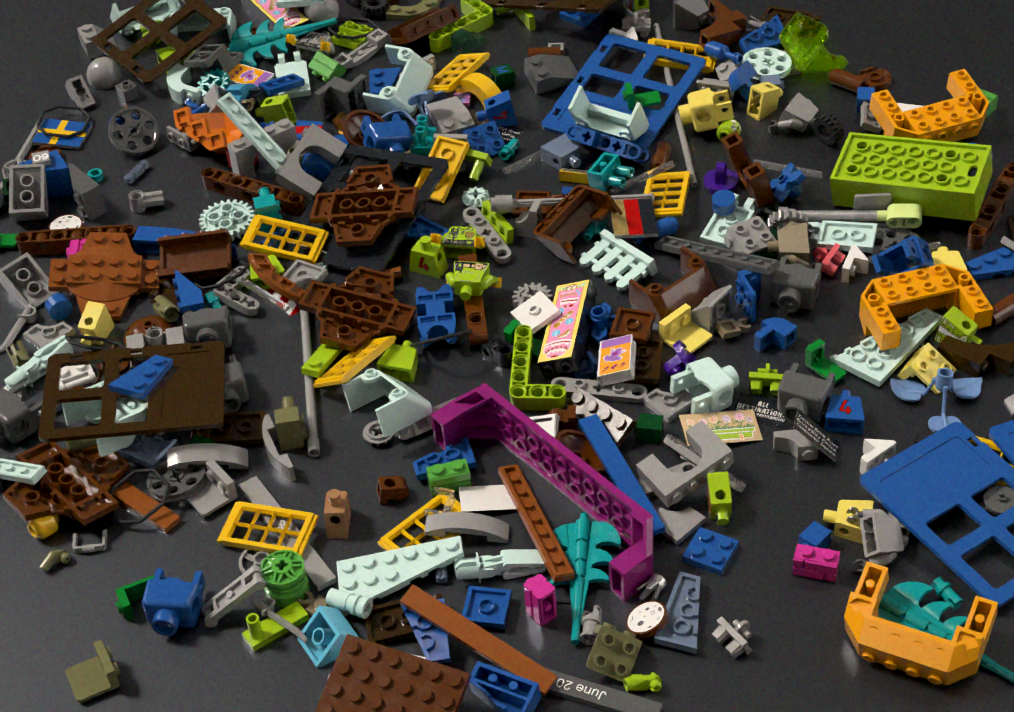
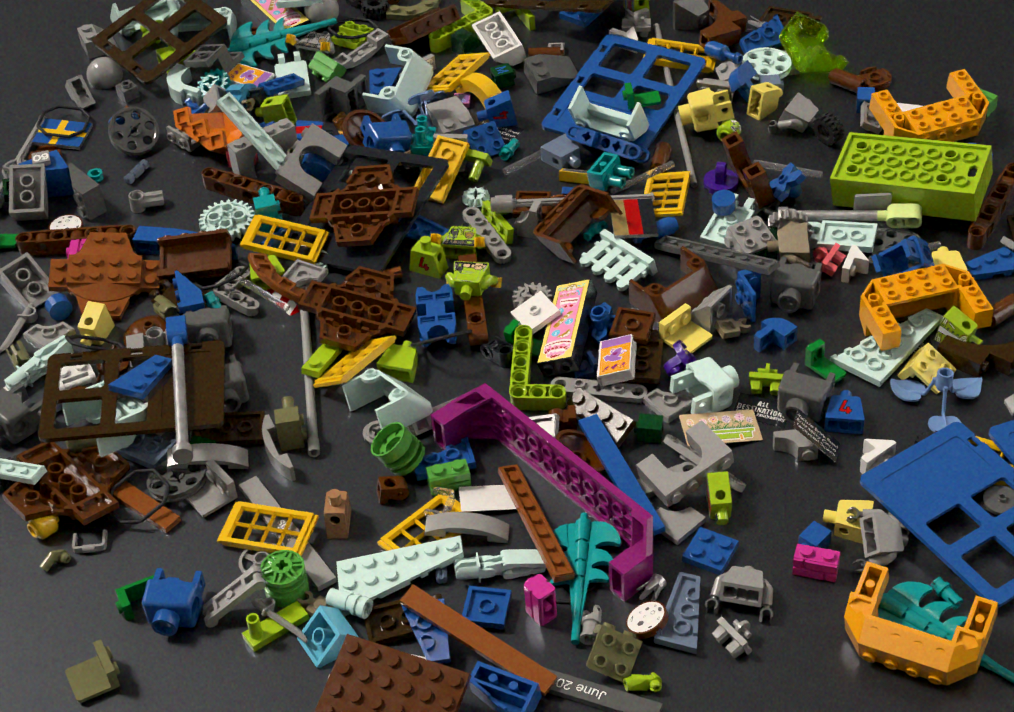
none -> flat silver piece [166,315,193,464]
none -> bright green wheel [371,422,425,476]
none -> white slope [472,11,527,66]
none -> light grey torso [705,566,773,624]

